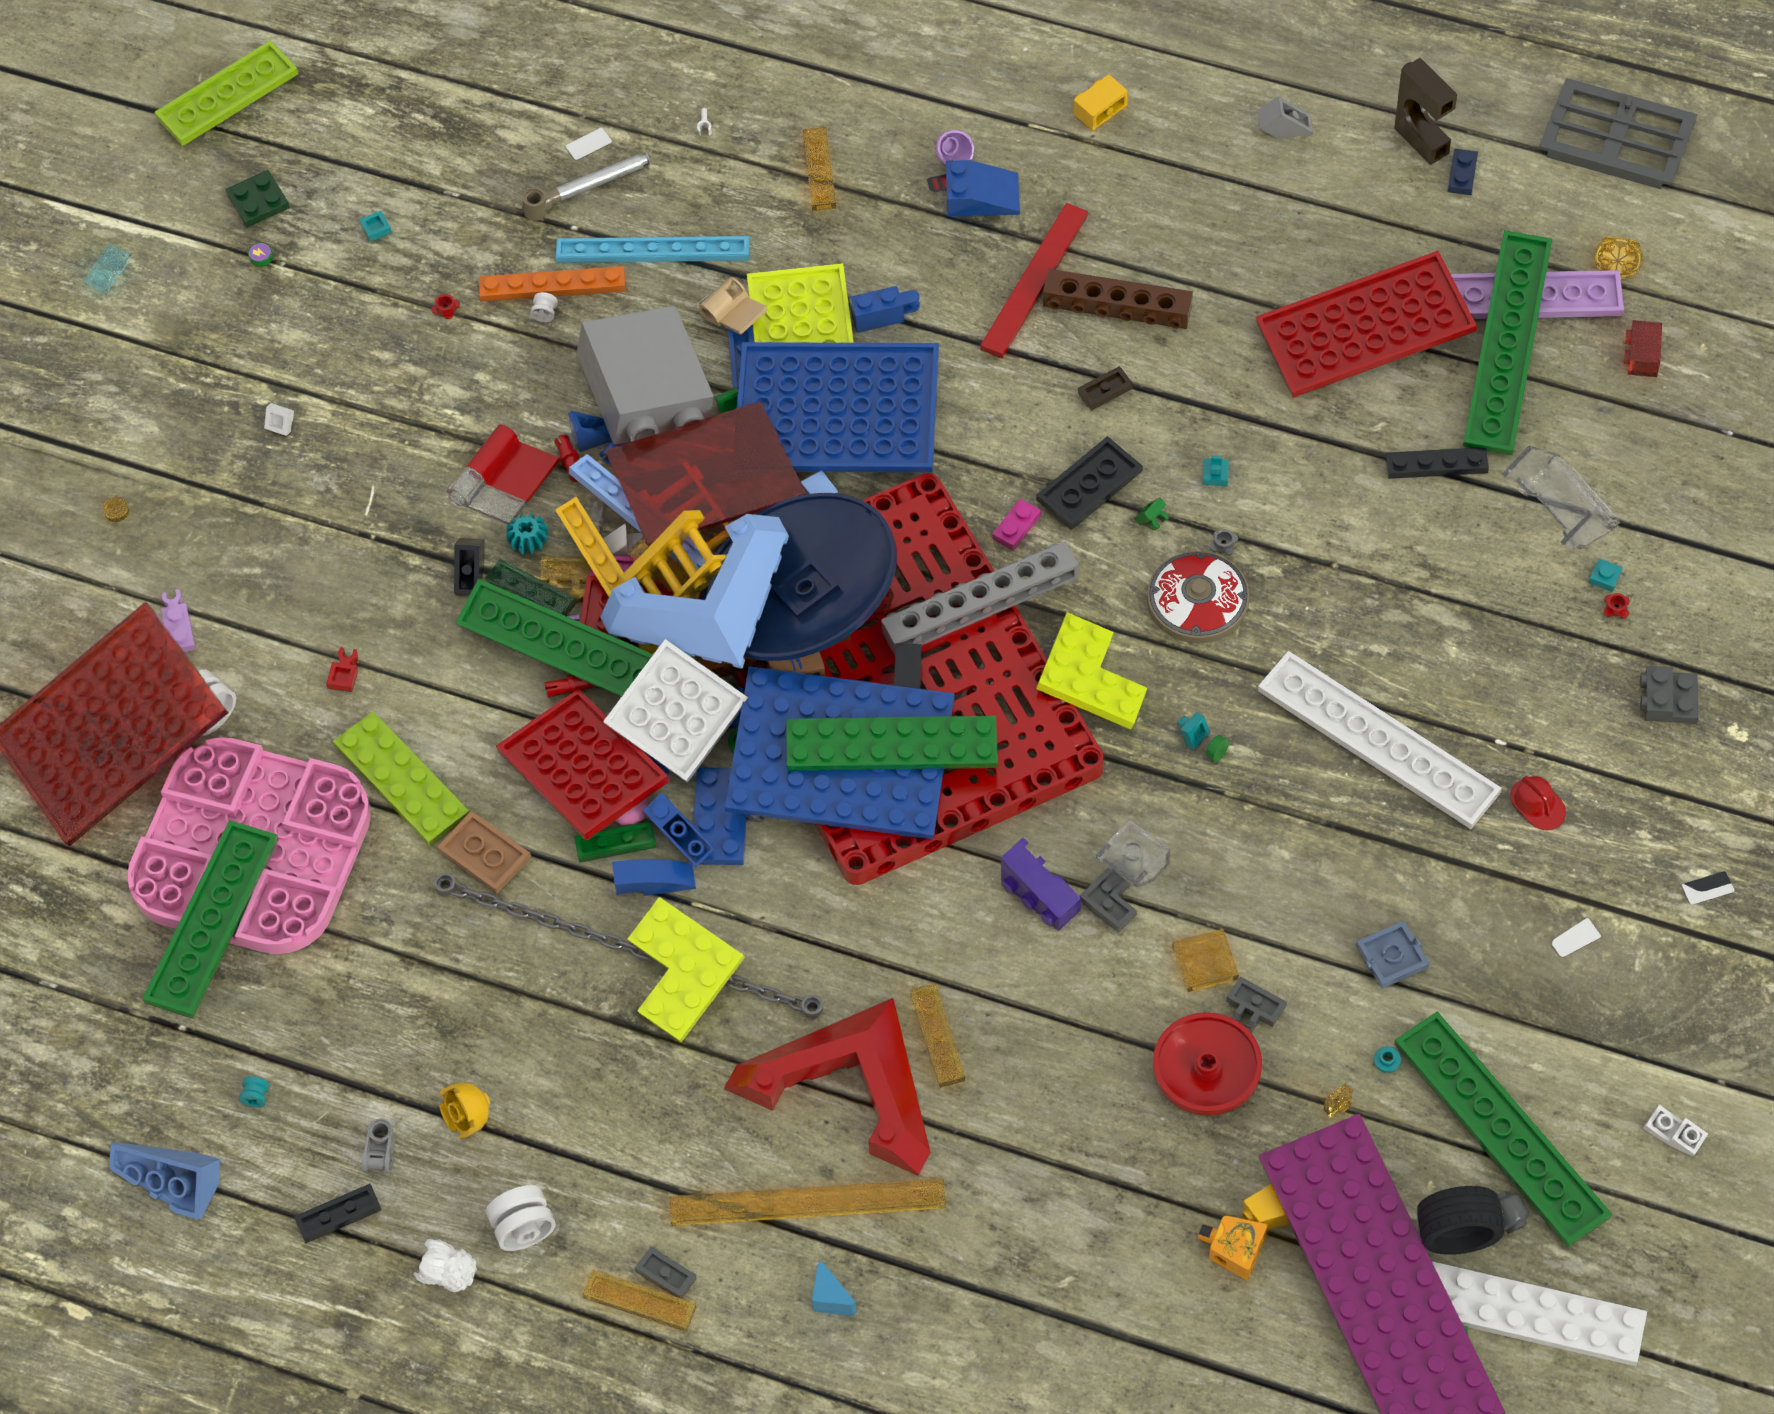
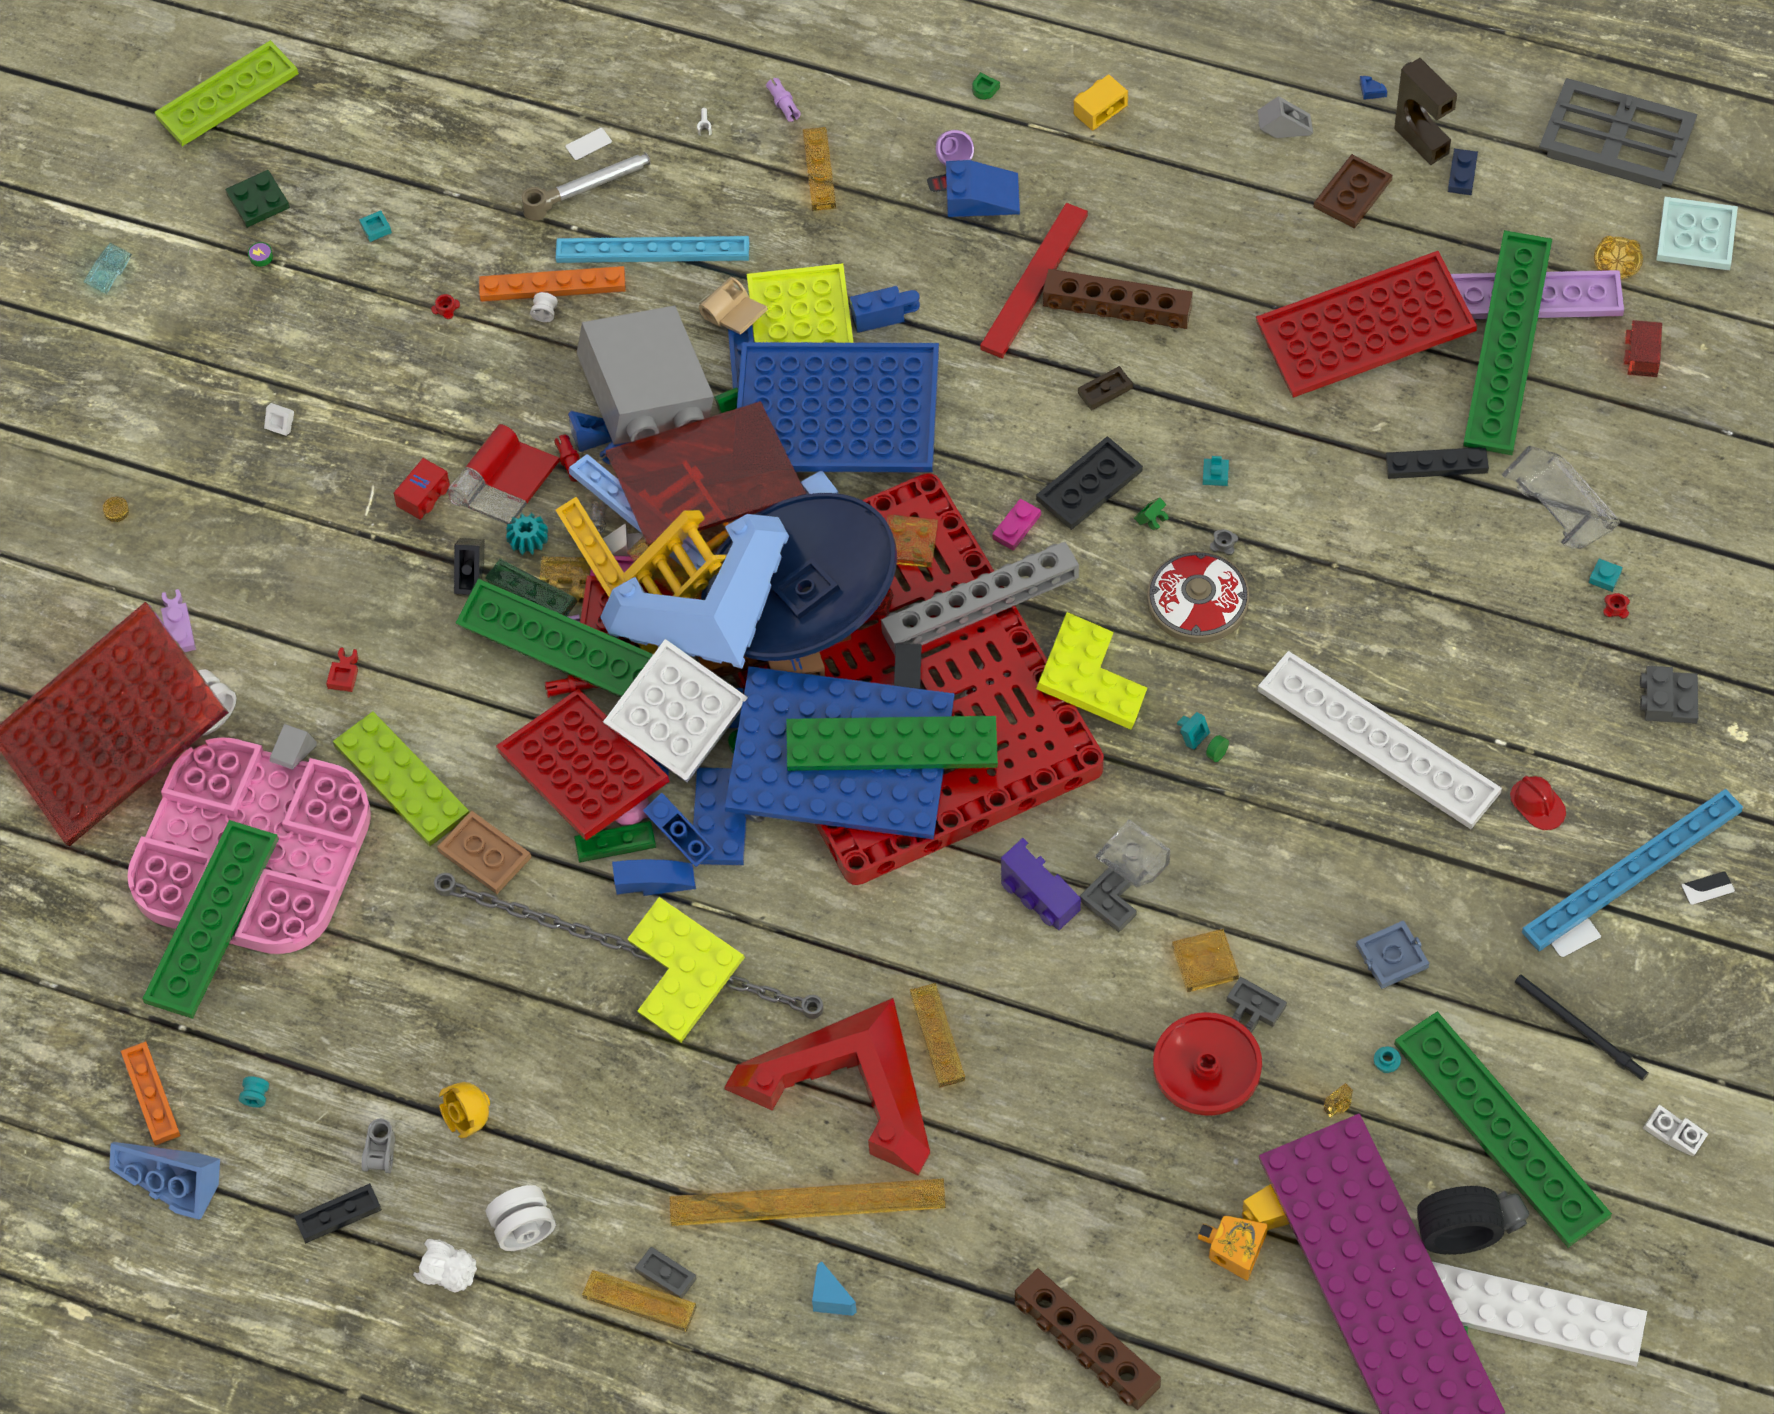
none -> orange plate [121,1041,181,1146]
none -> light grey slope [269,724,317,770]
none -> red brick [393,458,450,520]
none -> lavender pin [766,78,801,122]
none -> clear yellow plate [887,515,938,567]
none -> green tile [972,72,1000,100]
none -> reddish brown brick [1015,1268,1161,1410]
none -> reddish brown tile [1313,154,1393,229]
none -> blue tile [1359,76,1387,100]
none -> black bar [1515,974,1649,1081]
none -> dark azure plate [1522,789,1743,951]
none -> light aqua plate [1656,197,1738,271]

